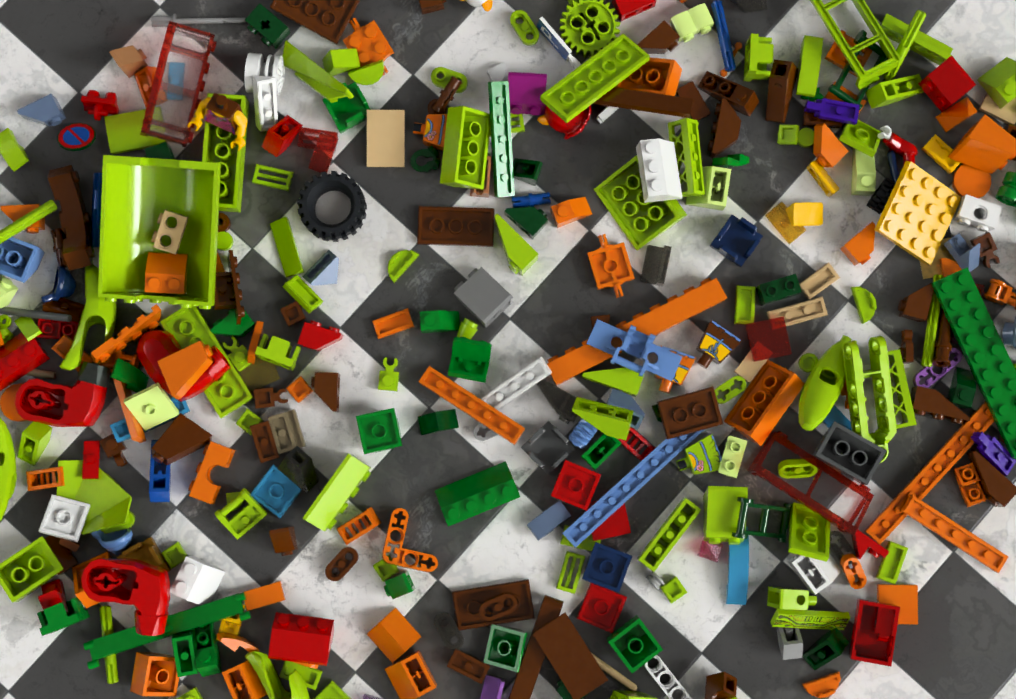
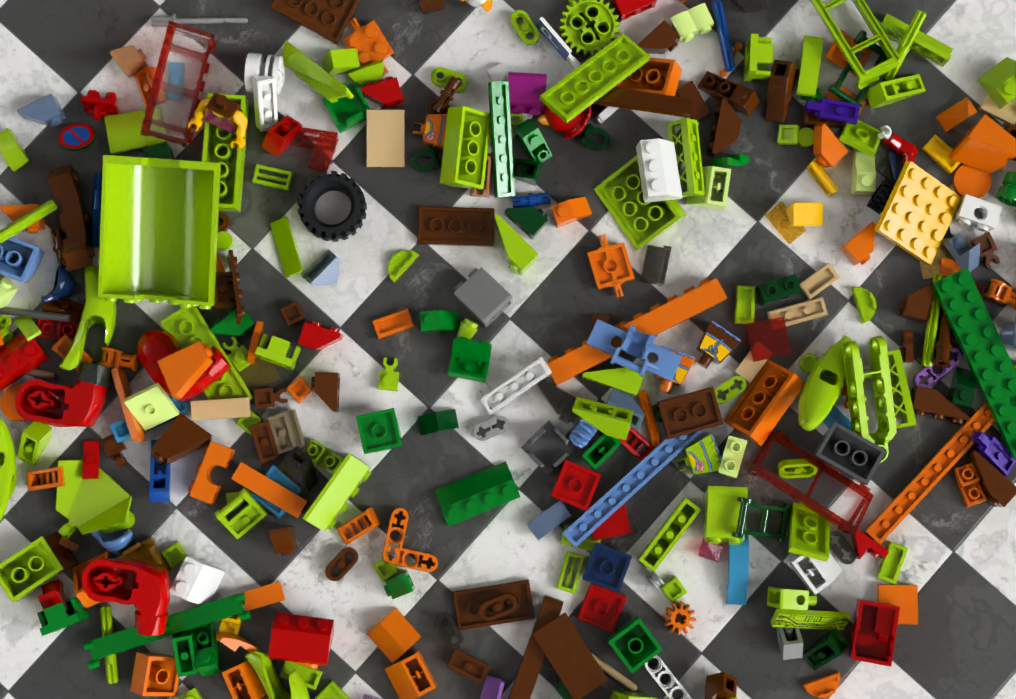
white tile [38,494,91,542] -> none
orange wing [91,304,161,364] -> none
green slope [110,358,149,392] -> none
orange slope [144,252,188,294] -> none
tan brick [151,210,189,255] -> none
dark green brick [245,3,291,49] -> none
lime tile [282,275,323,313] -> none
orange plate [418,366,525,445] -> none
green slope [483,624,527,672] -> none
dark blue panel [710,215,763,268] -> none
orange beam [840,554,867,589] -> none
orange tile [900,494,1008,573] -> none
red slope [918,56,976,112] -> none
none -> tan tile [191,397,251,421]
none -> orange tile [231,462,308,518]
none -> lime slope [302,438,344,475]
none -> red slope [360,77,404,109]
none -> green slope [513,119,553,163]
none -> dark green piece [580,123,610,151]
none -> orange axle [637,390,662,446]
none -> orange gear [663,601,696,635]

